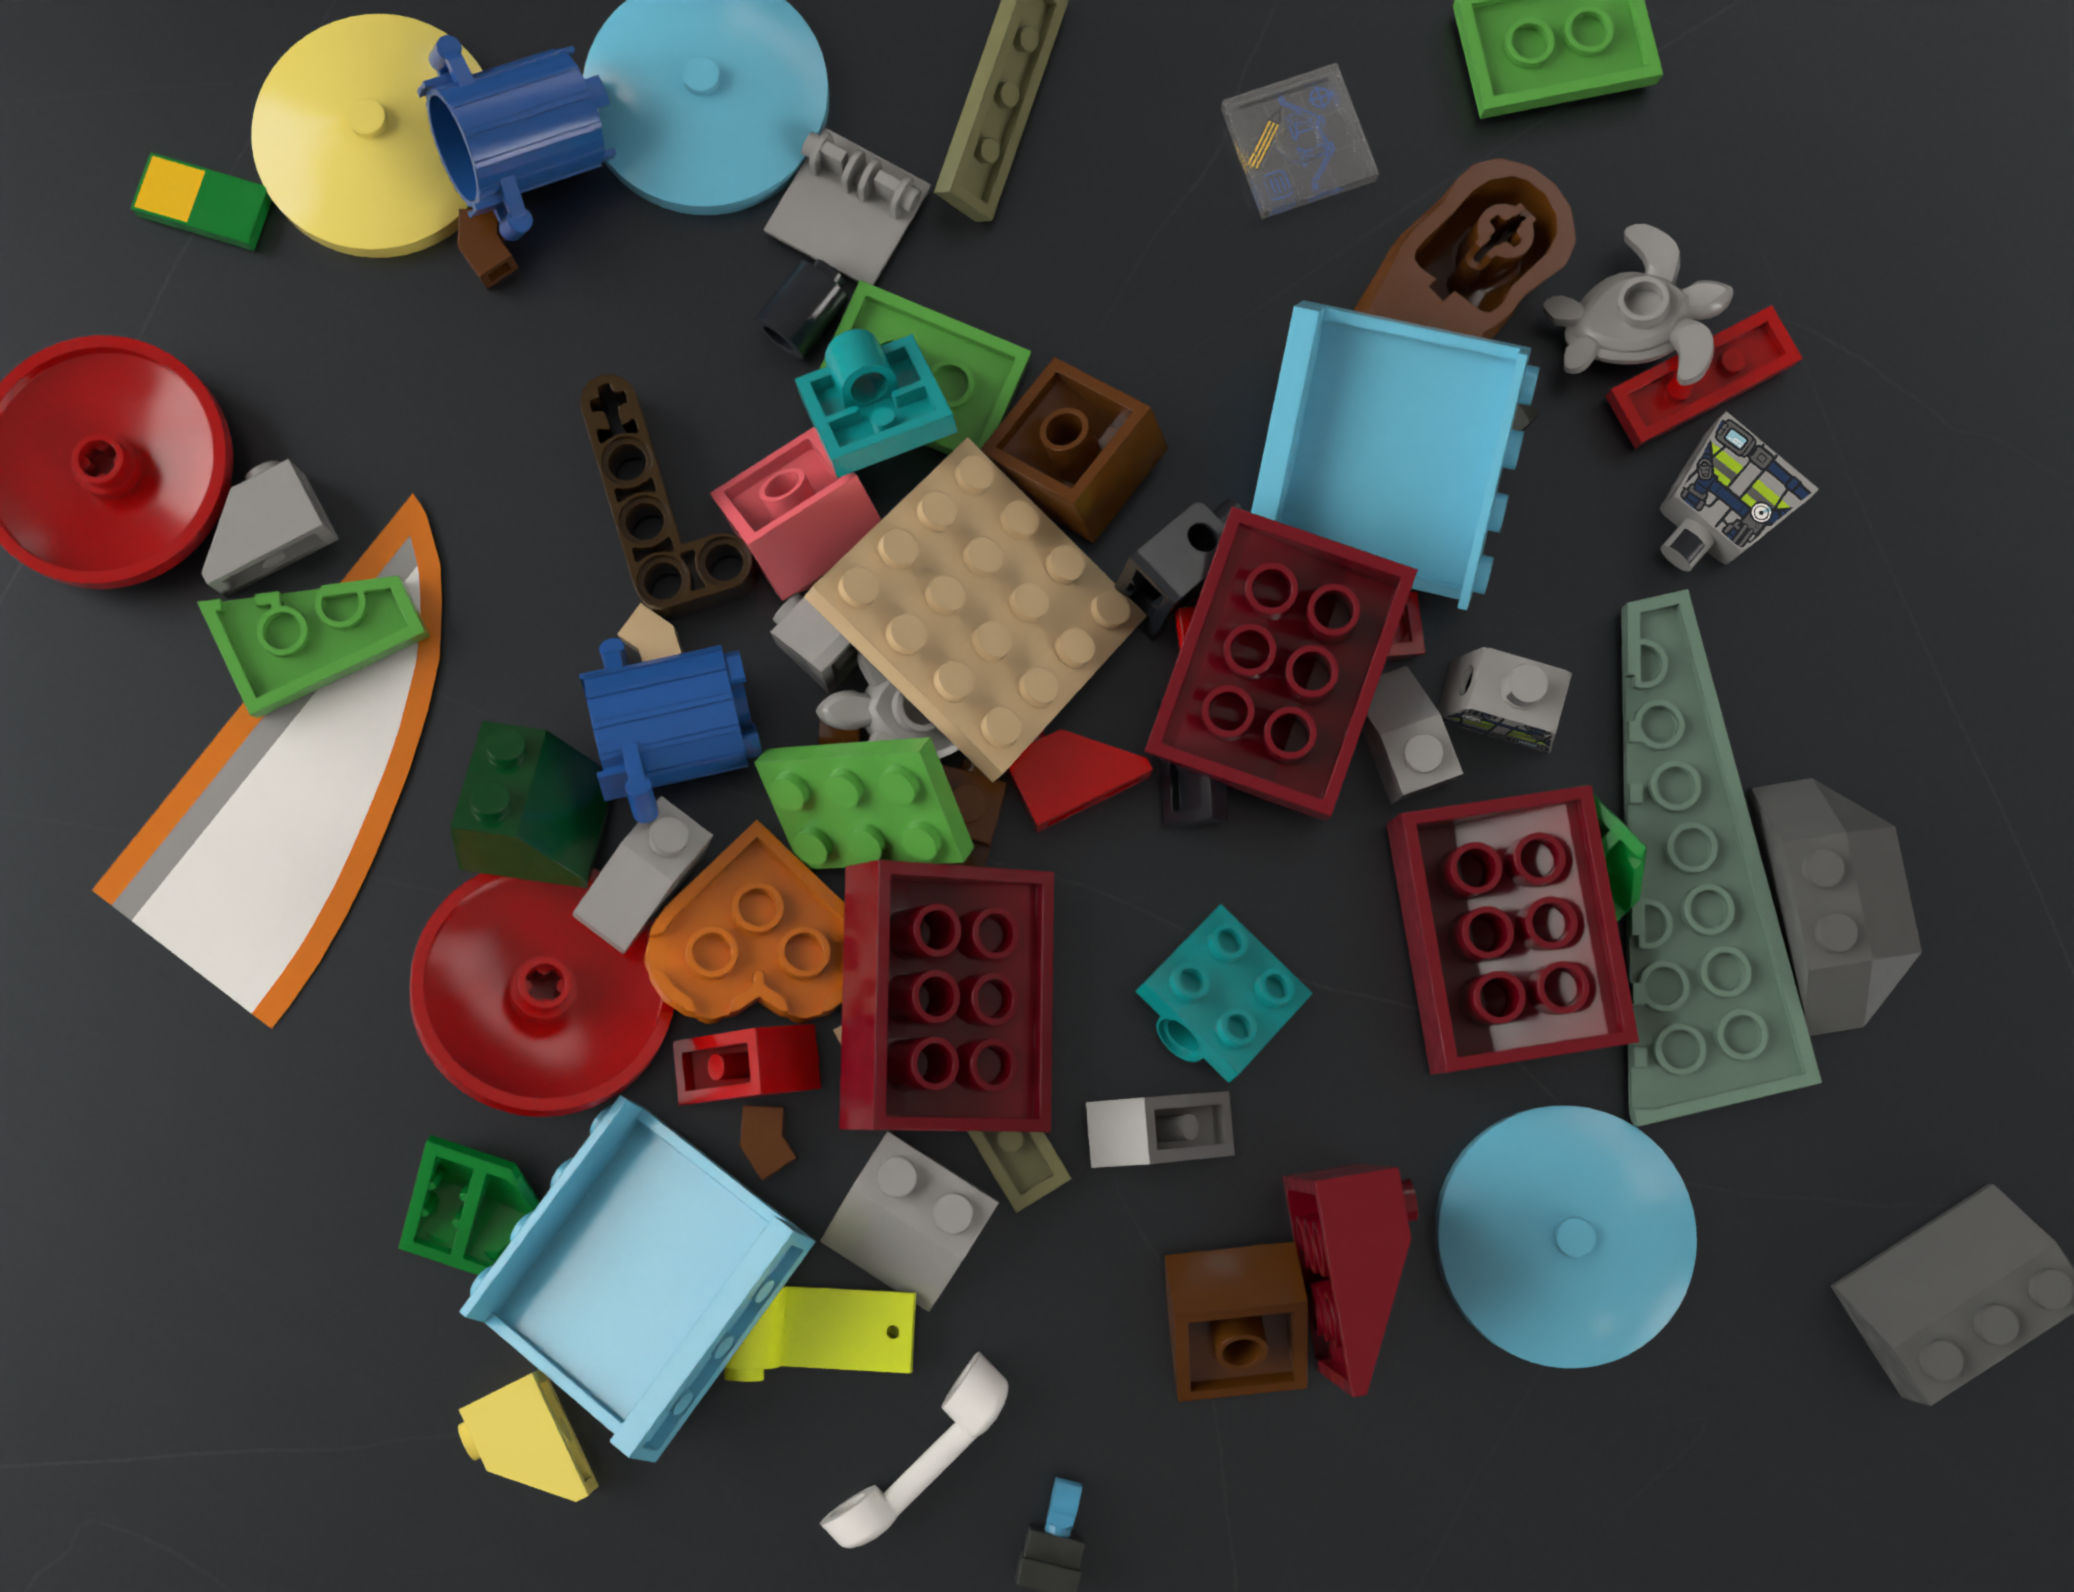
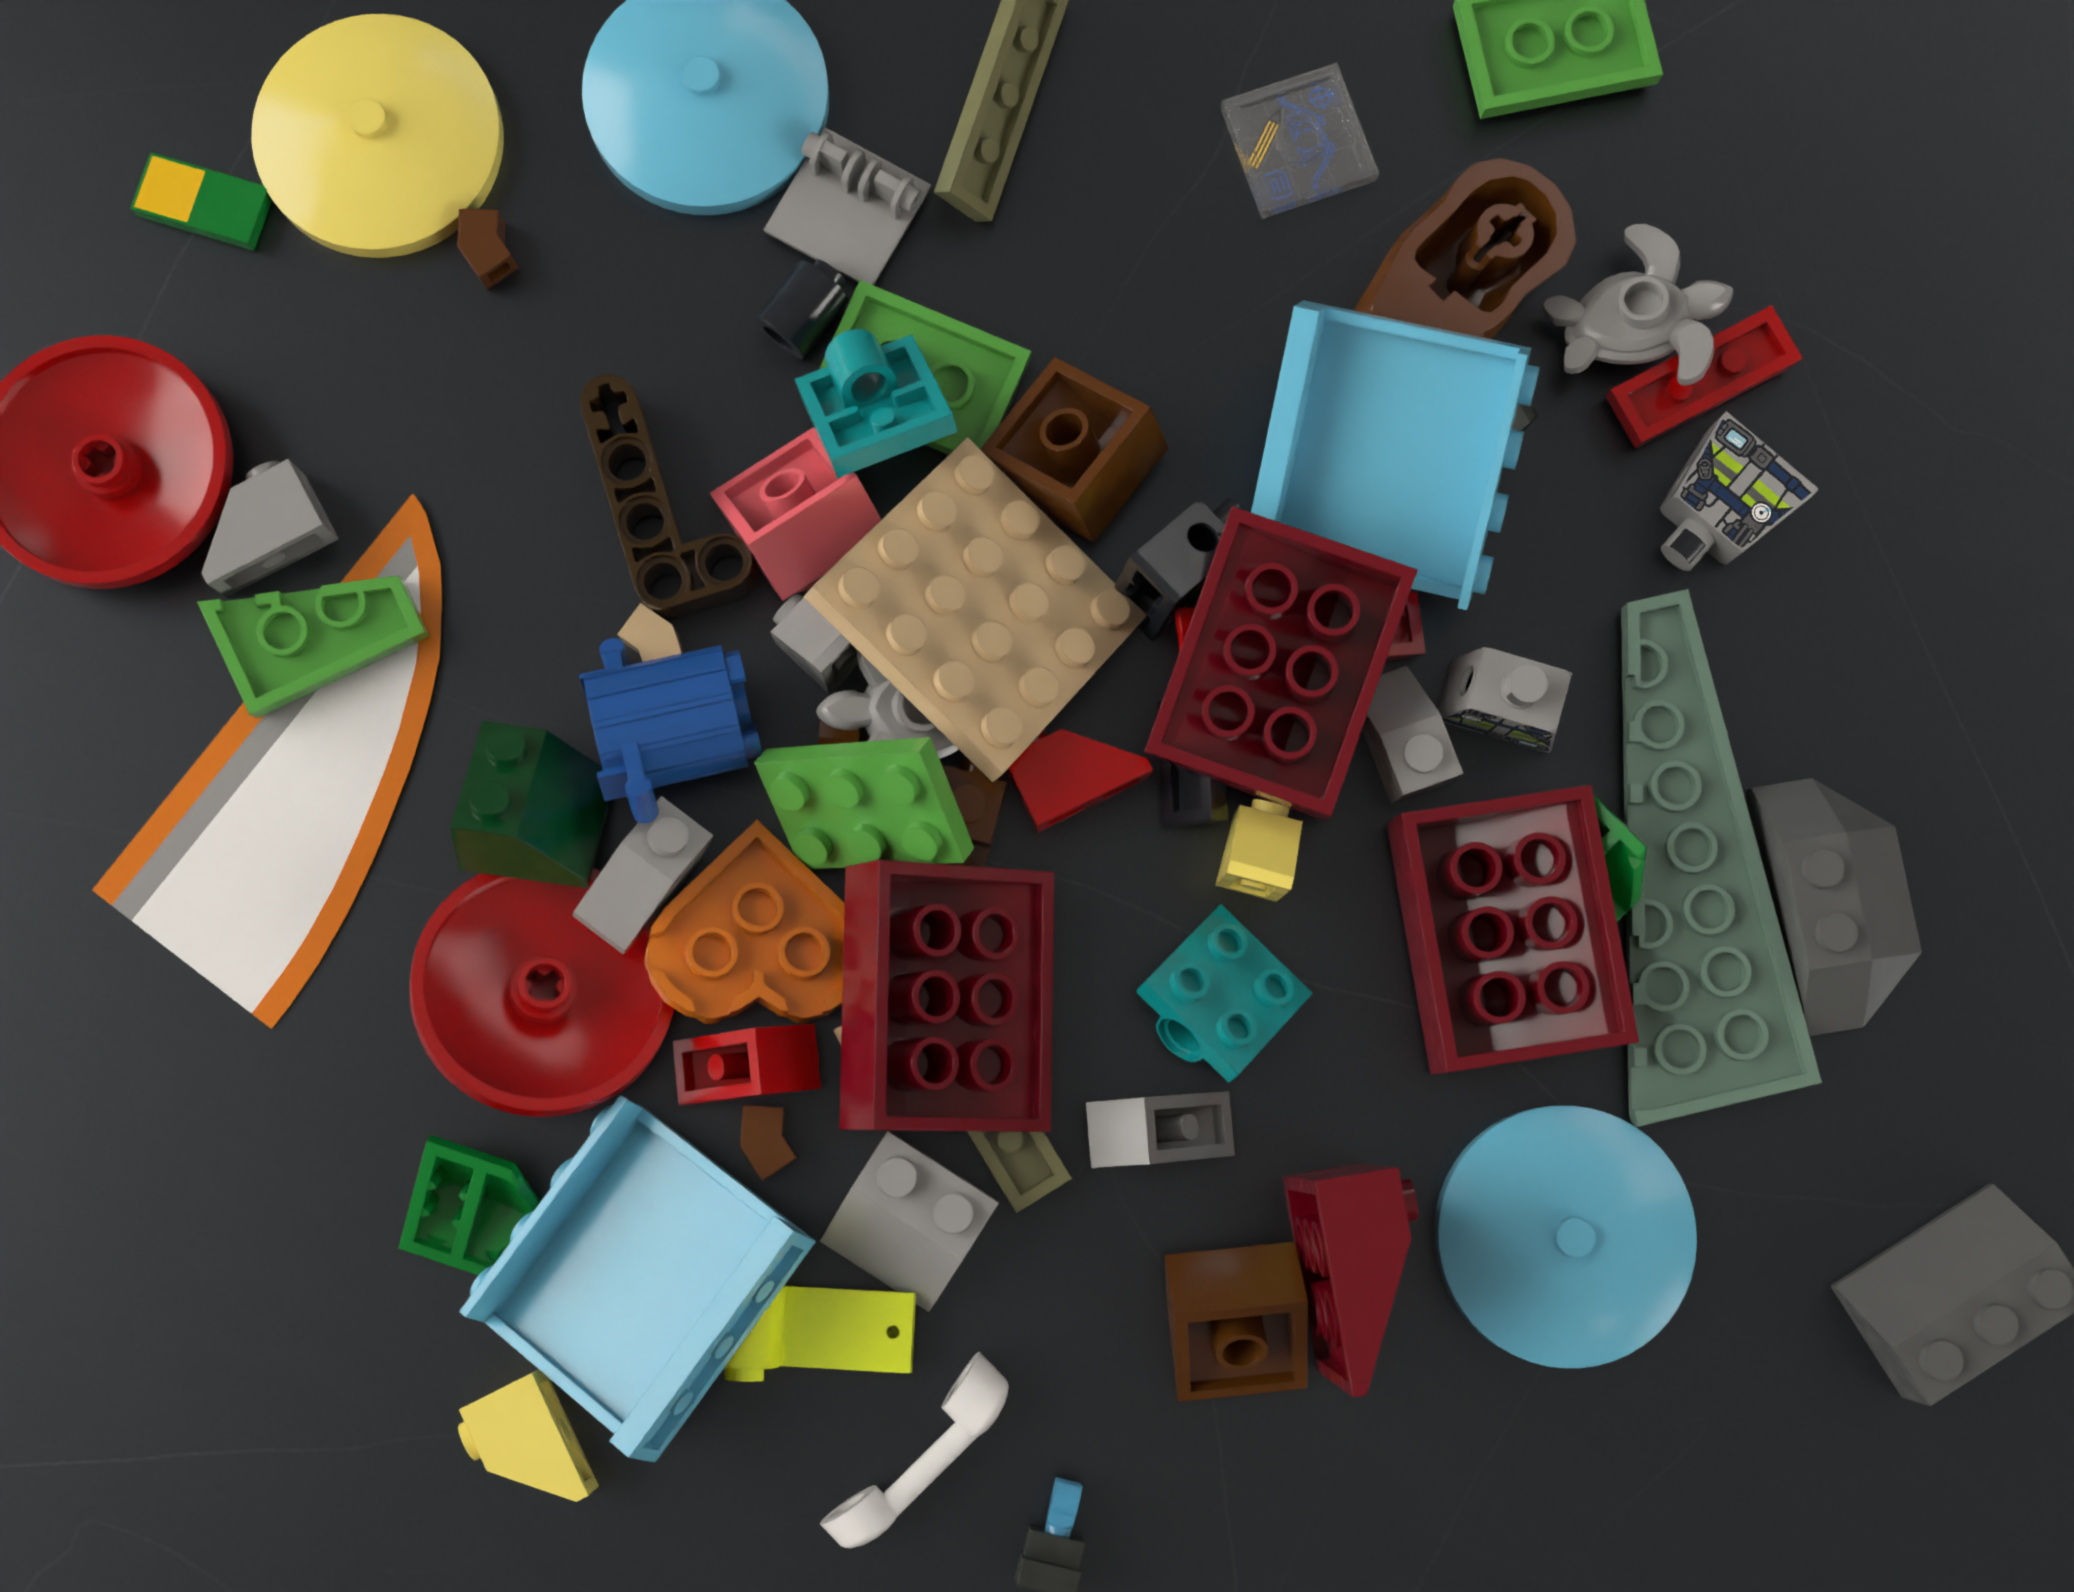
blue container [417,35,617,241] -> none
none -> light yellow slope [1215,799,1303,902]

